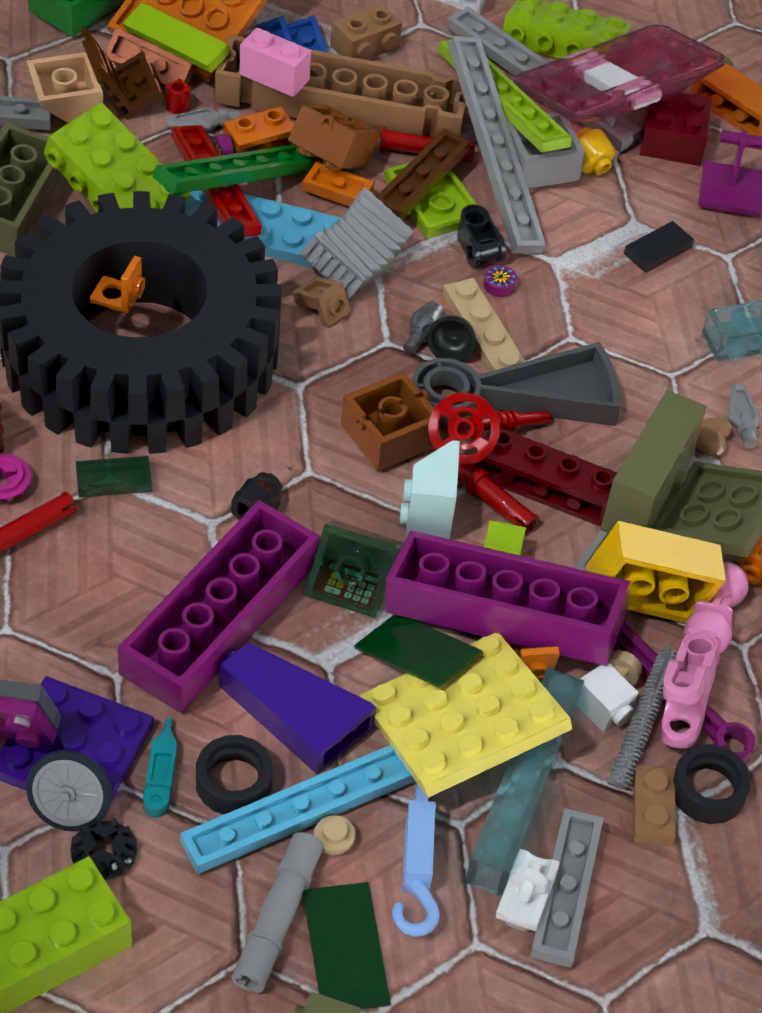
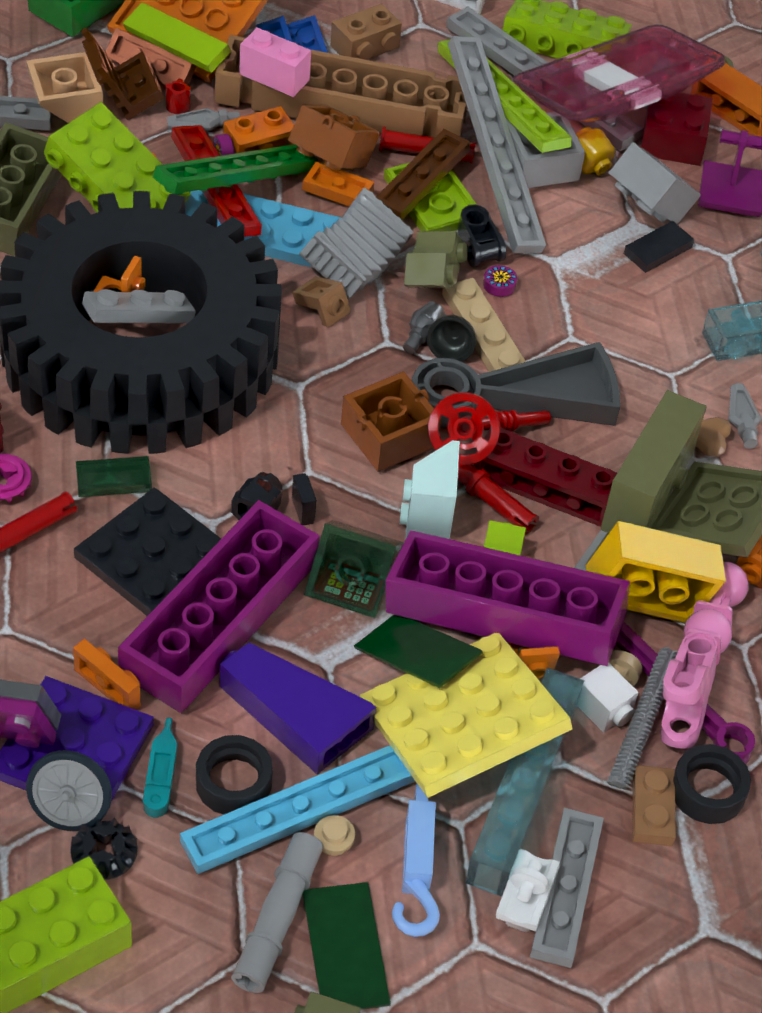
none -> orange plate [73,638,141,710]
none -> black plate [74,487,221,616]
none -> light grey plate [82,289,196,323]
none -> black tile [292,473,317,526]
none -> olive brick [404,231,467,288]
none -> light grey brick [608,142,701,225]

